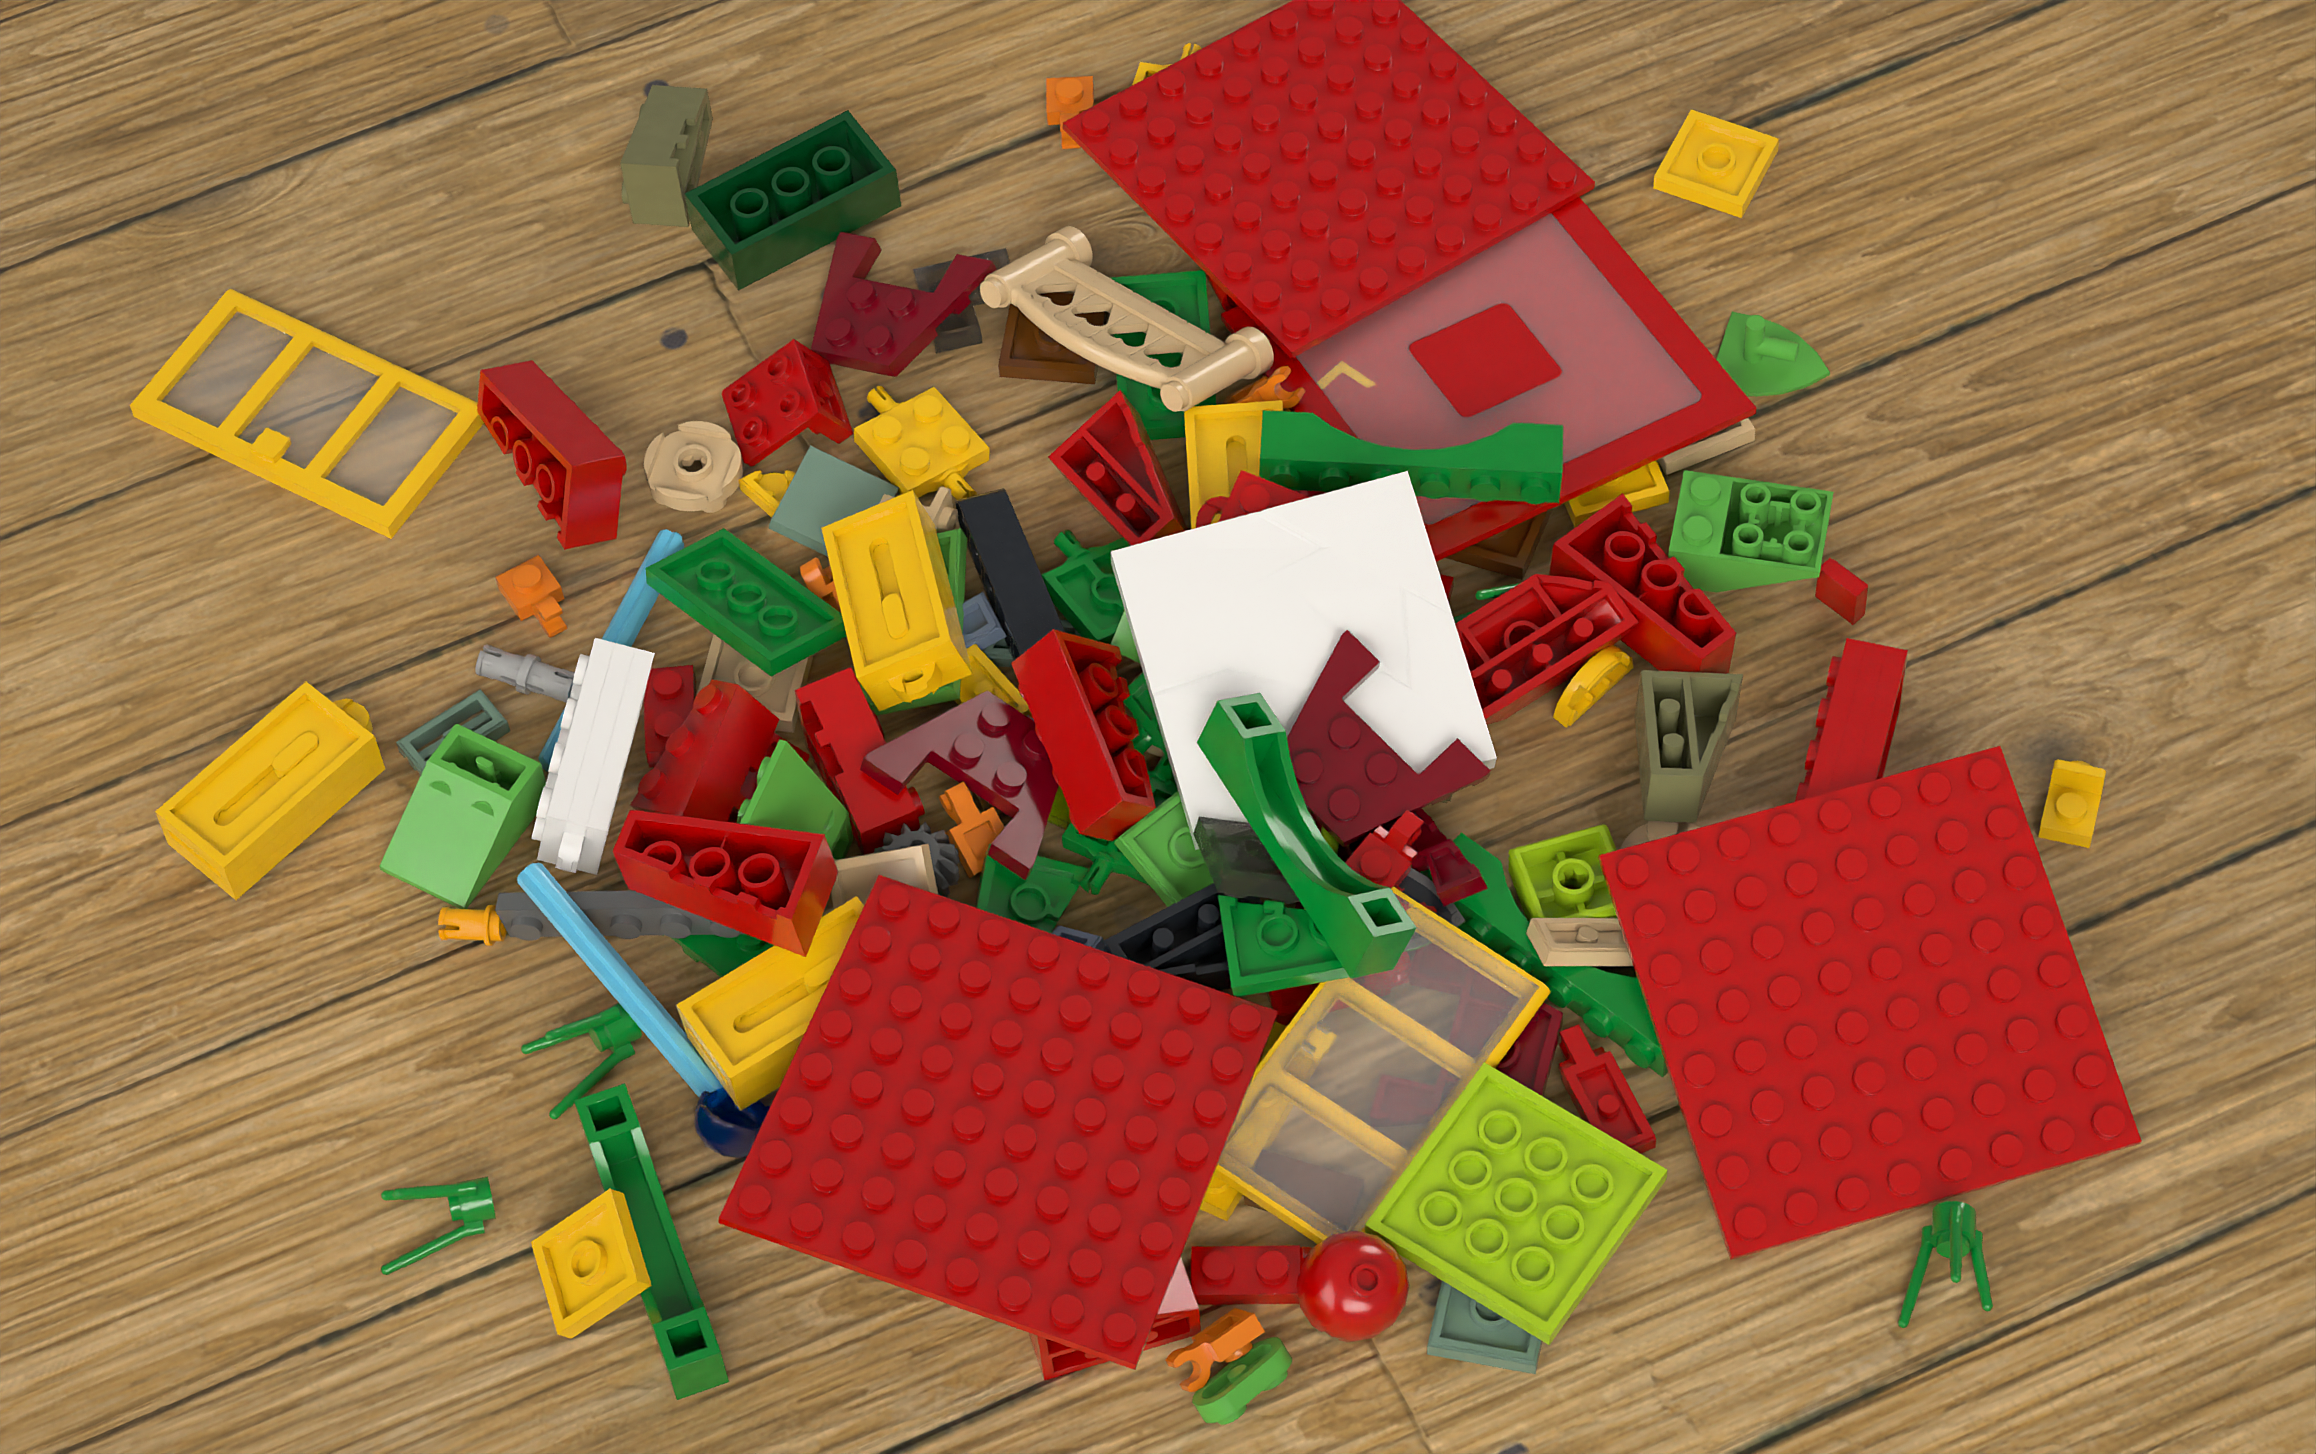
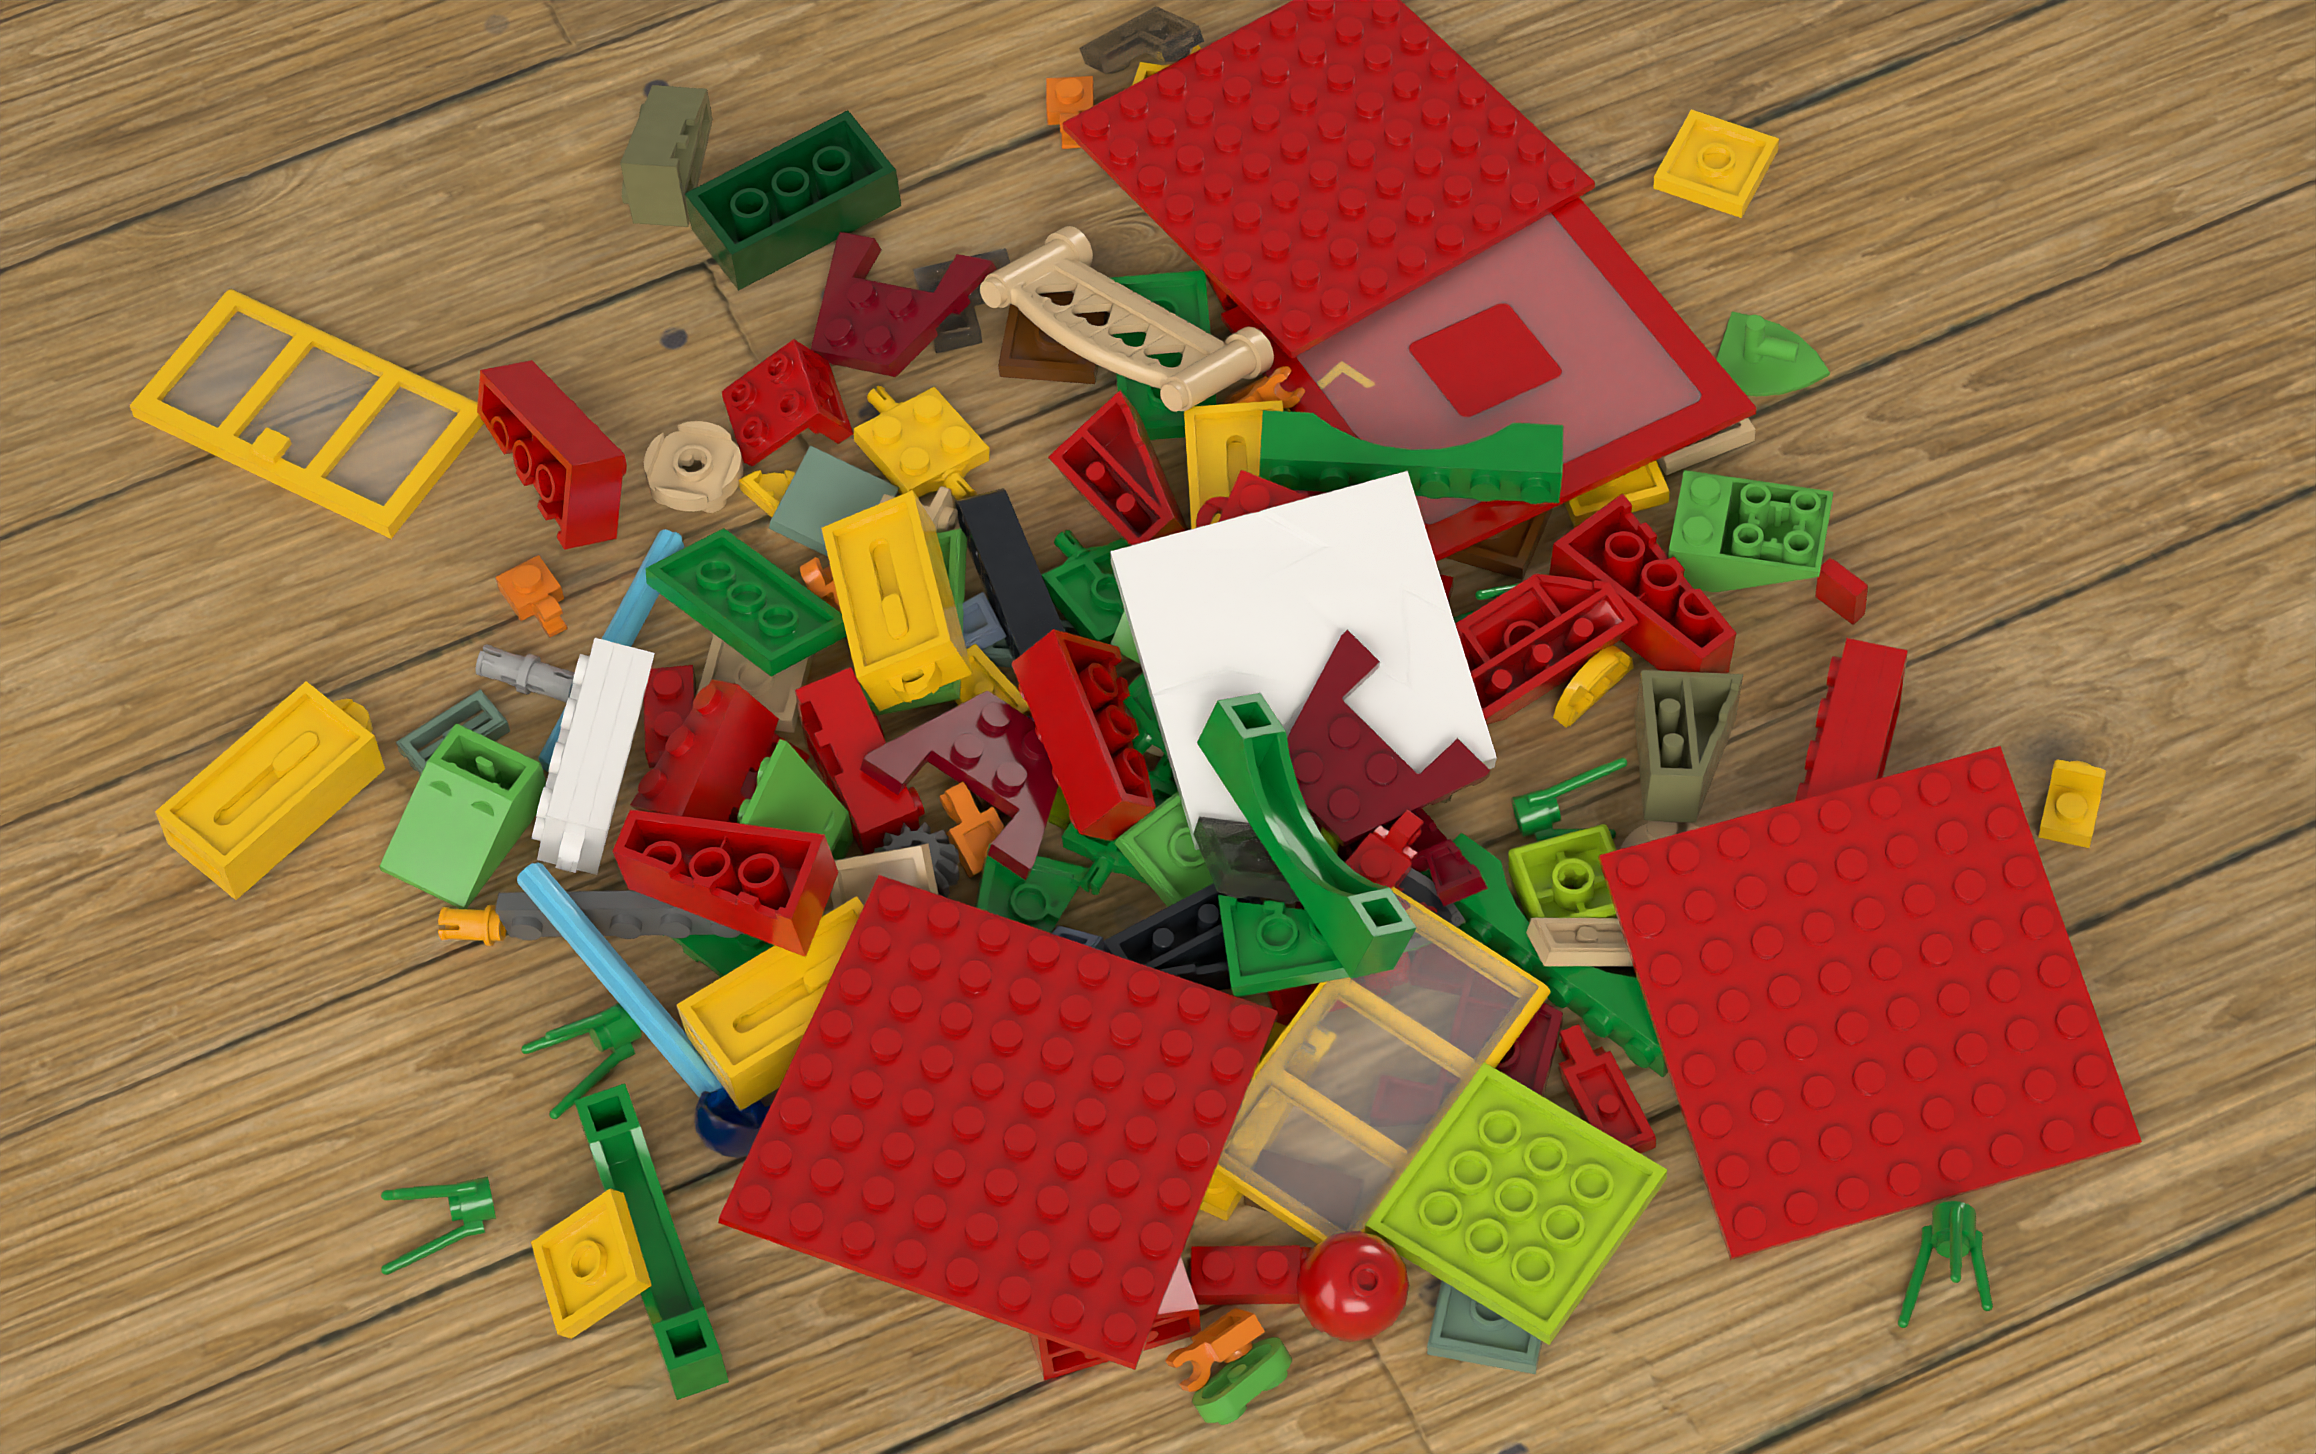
none -> clear smoke plate [1079,6,1204,74]
none -> green plant [1511,757,1628,842]

